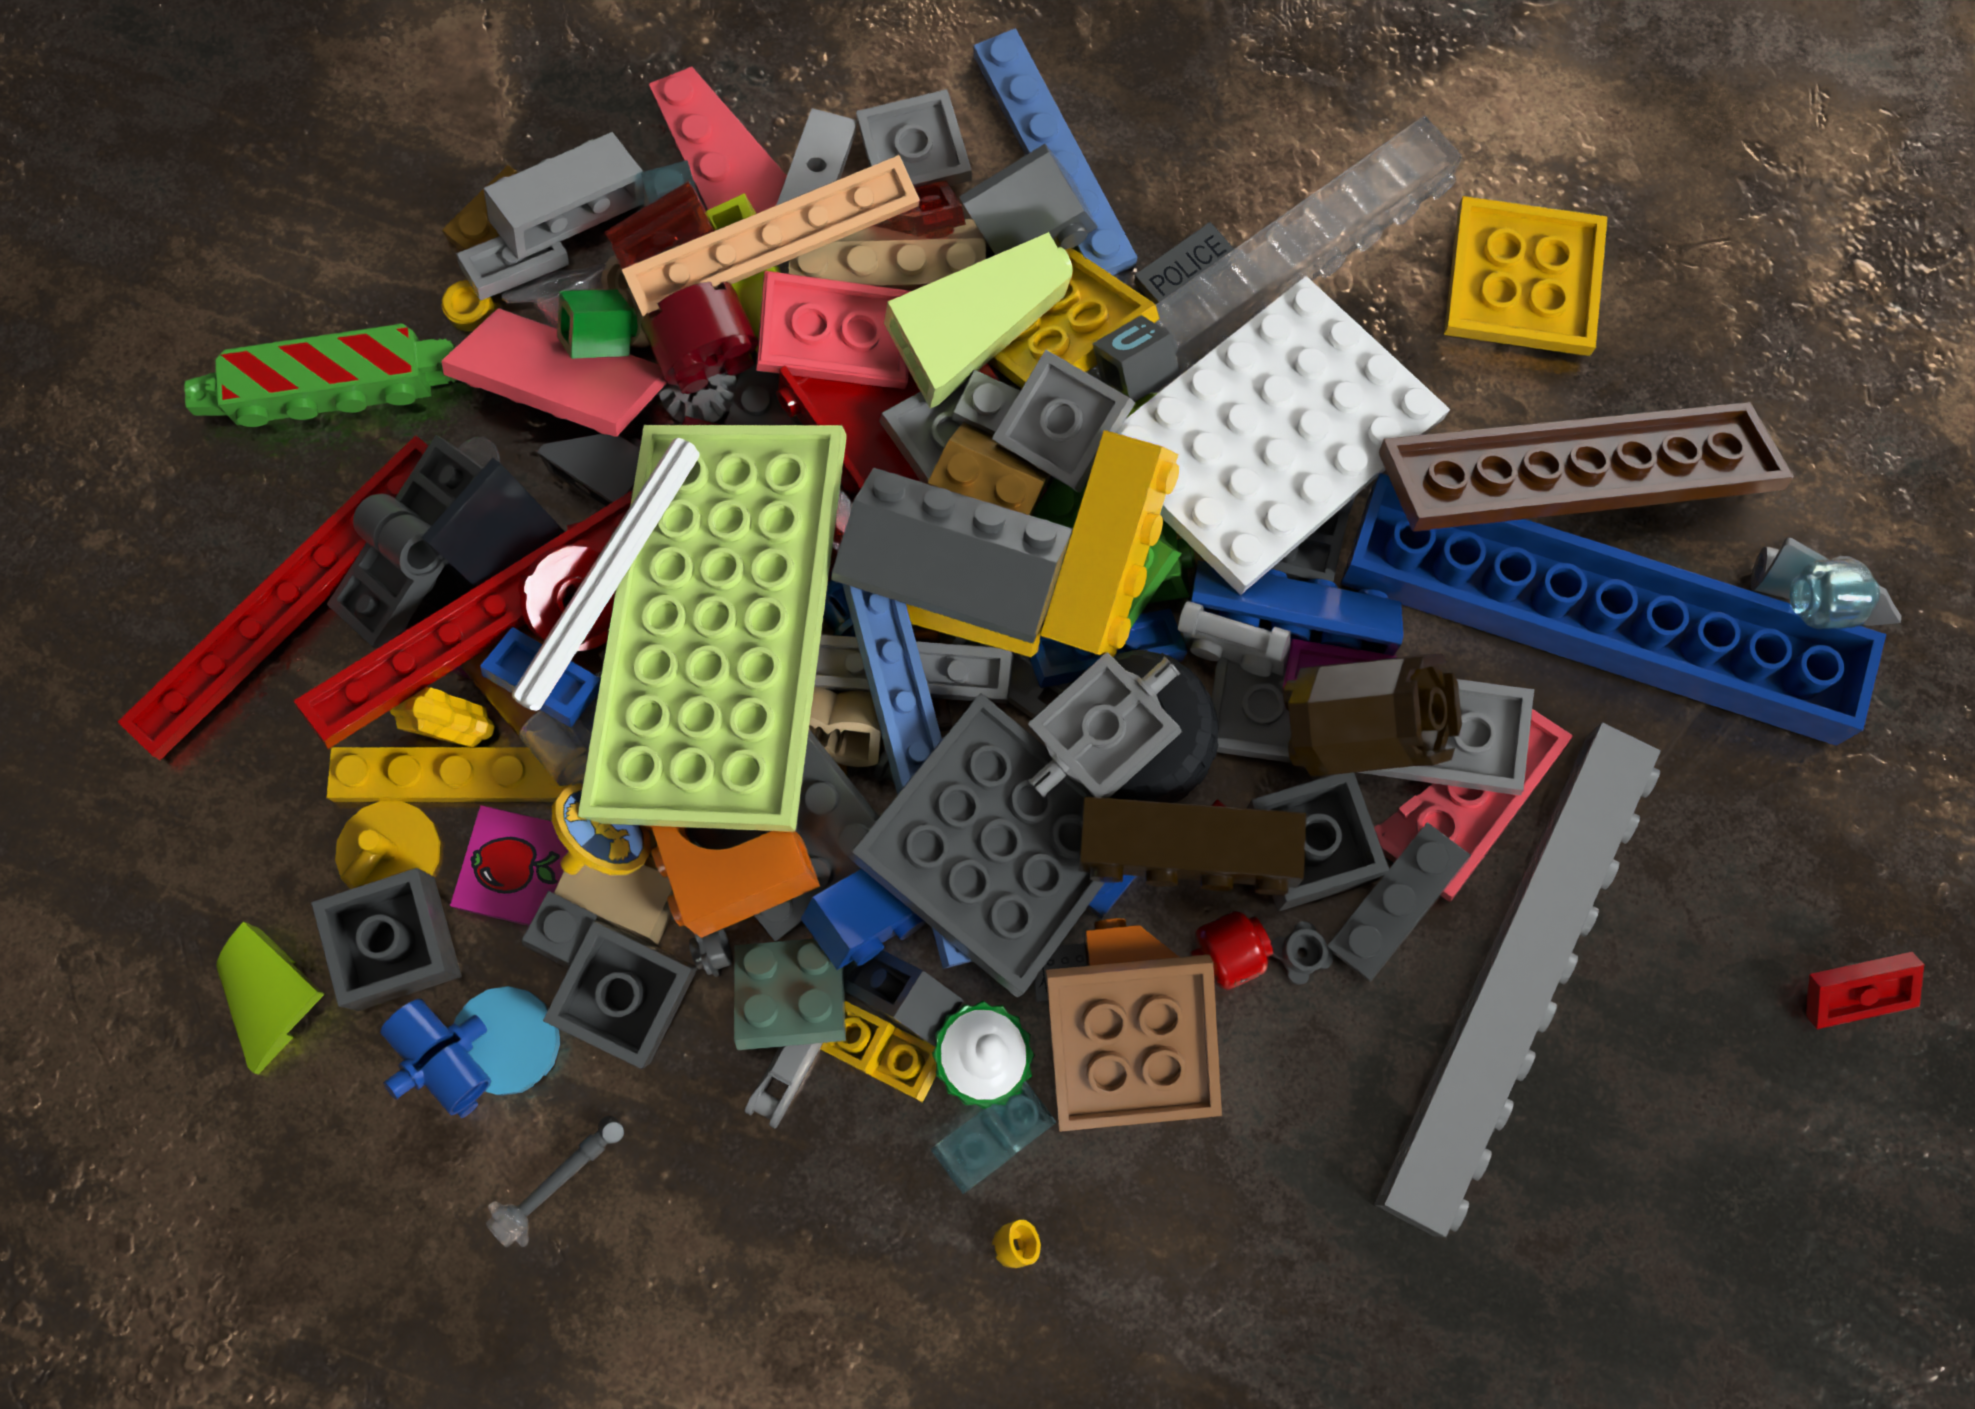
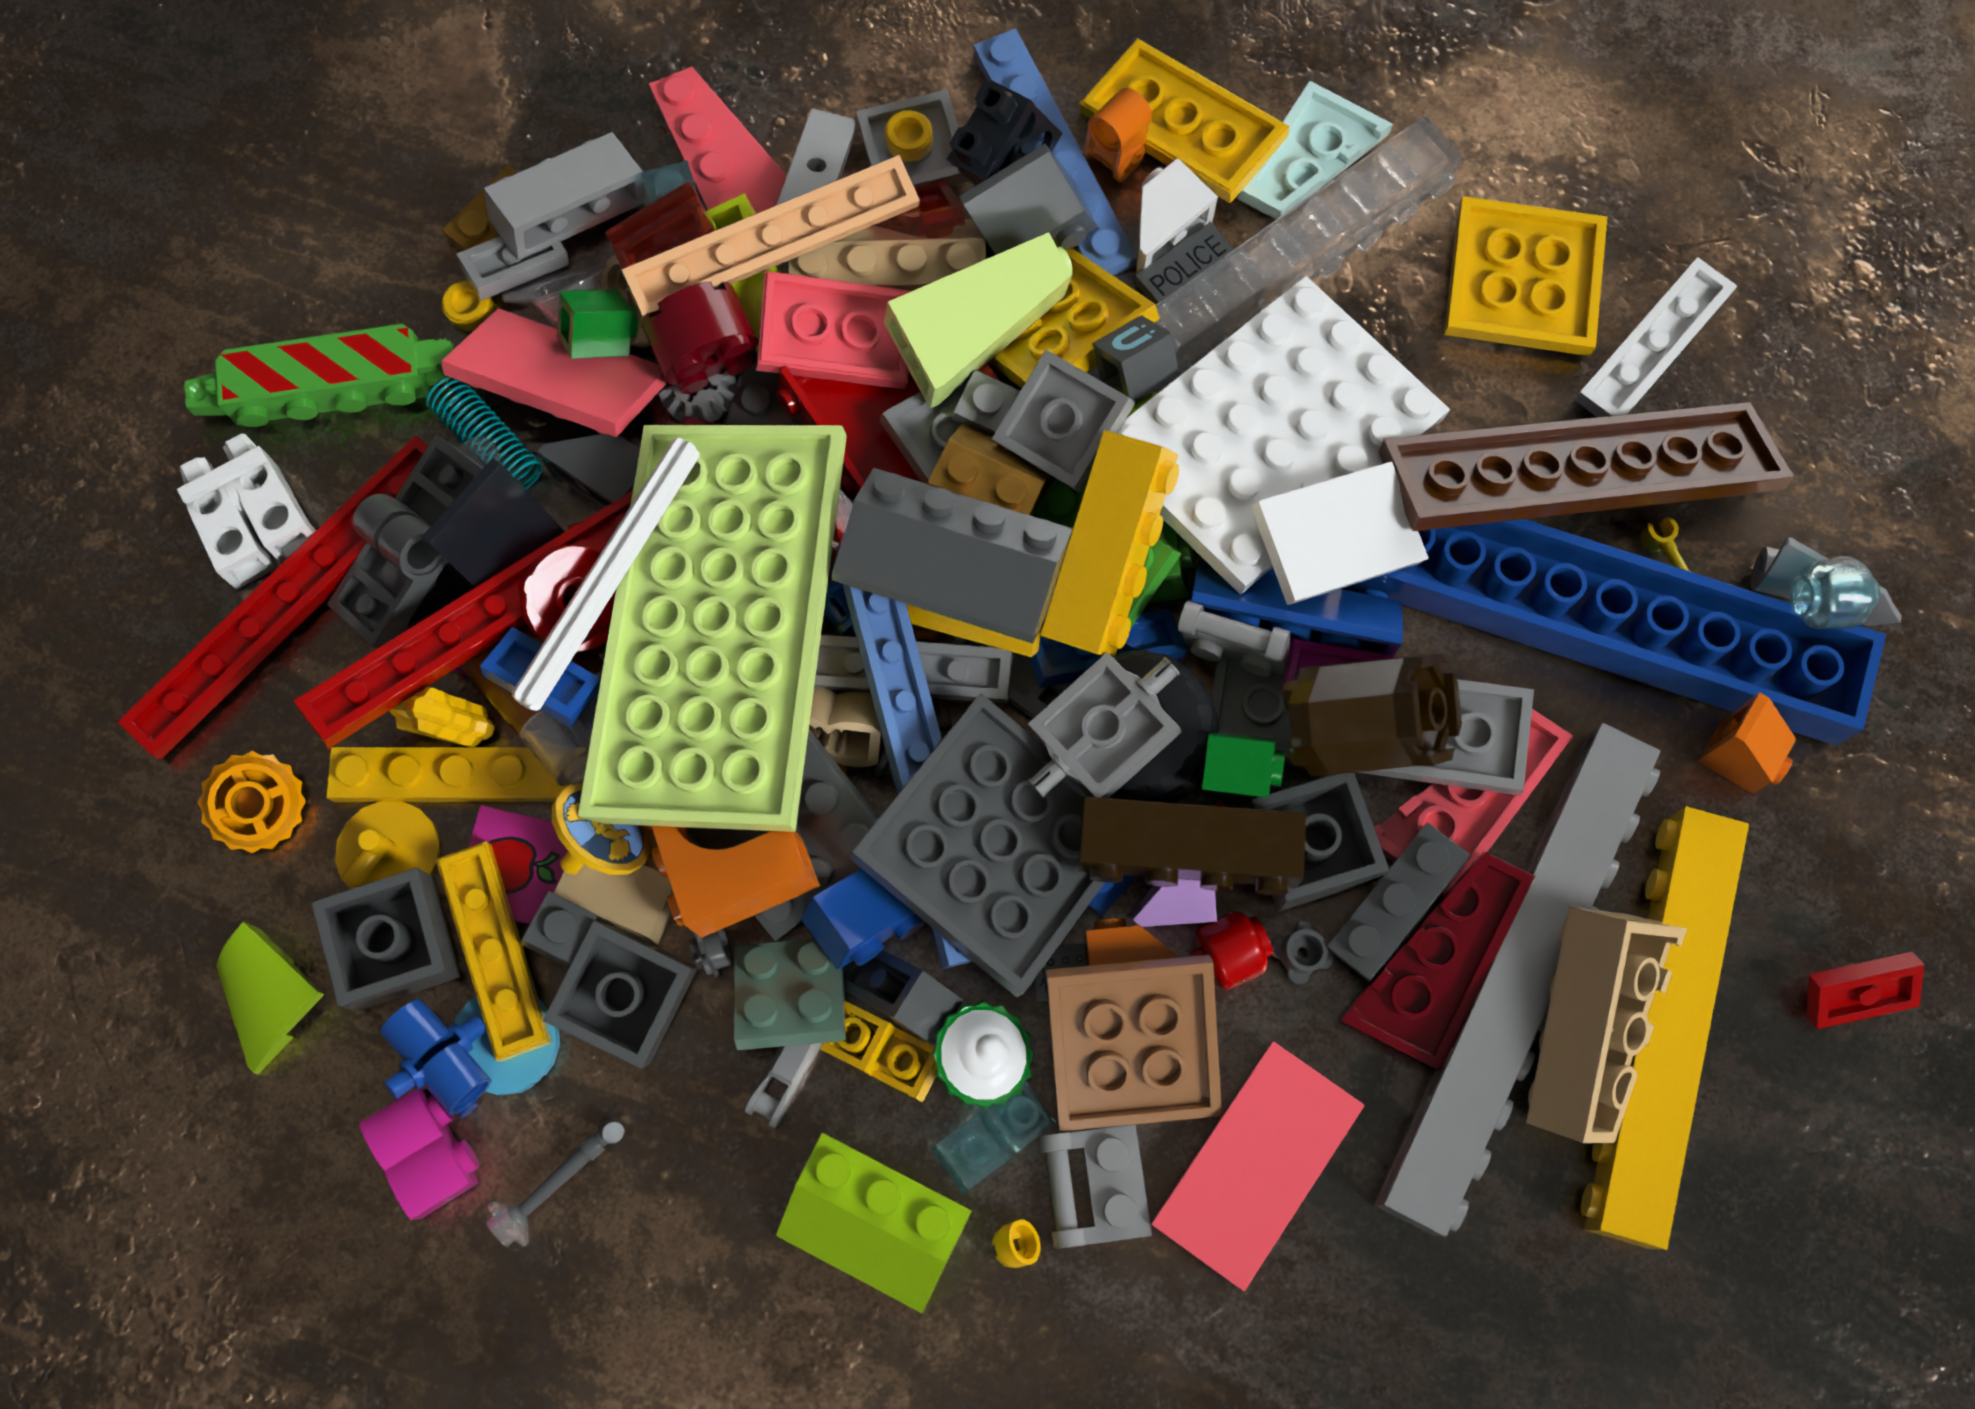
none -> white hips [177,433,316,590]
none -> light orange piece [197,751,306,853]
none -> dark pink brick [359,1088,480,1220]
none -> teal piece [426,376,543,490]
none -> yellow tile [436,841,552,1062]
none -> lime slope [776,1133,972,1313]
none -> yellow tile [885,110,933,162]
none -> black hips [946,80,1063,188]
none -> light grey plate [1038,1124,1152,1249]
none -> yellow tile [1079,38,1289,204]
none -> orange piece [1082,88,1152,183]
none -> lavender slope [1129,879,1217,927]
none -> white slope [1136,158,1218,273]
none -> coral tile [1150,1041,1365,1292]
none -> green brick [1202,732,1286,798]
none -> light aqua wing [1237,81,1393,221]
none -> white tile [1251,461,1429,605]
none -> dark red wing [1339,852,1535,1071]
none -> tan wedge [1526,907,1687,1143]
none -> white plate [1575,257,1737,417]
none -> yellow brick [1581,806,1749,1250]
none -> yellow hand [1639,518,1690,571]
none -> orange slope [1697,692,1796,794]

